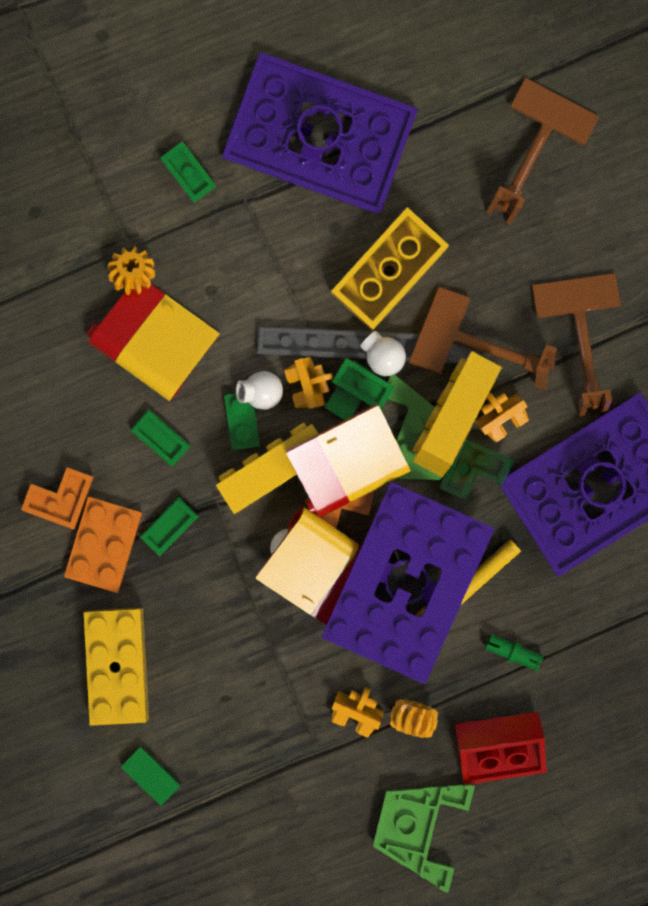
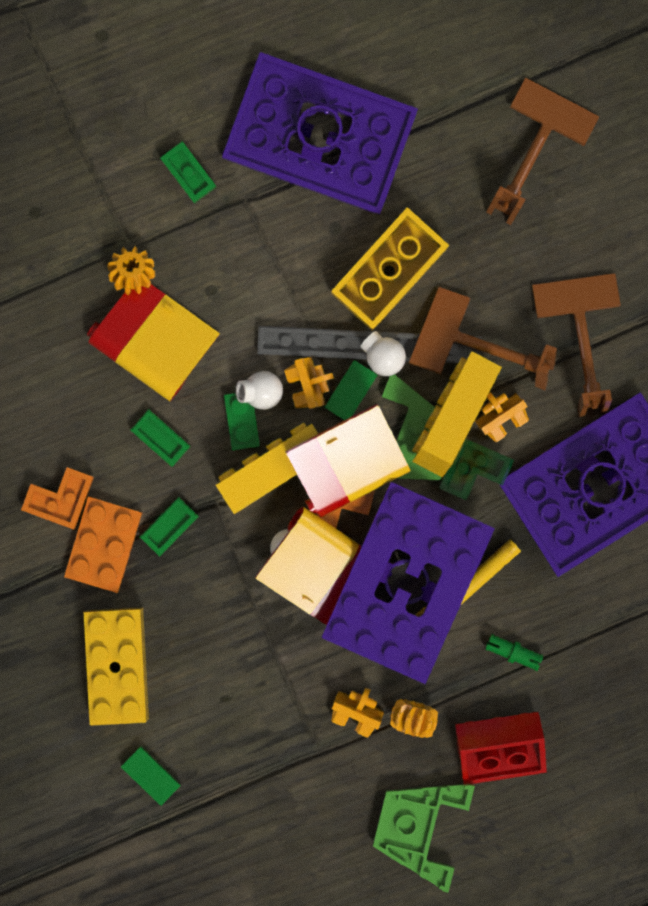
green plate [332,358,395,410] -> none

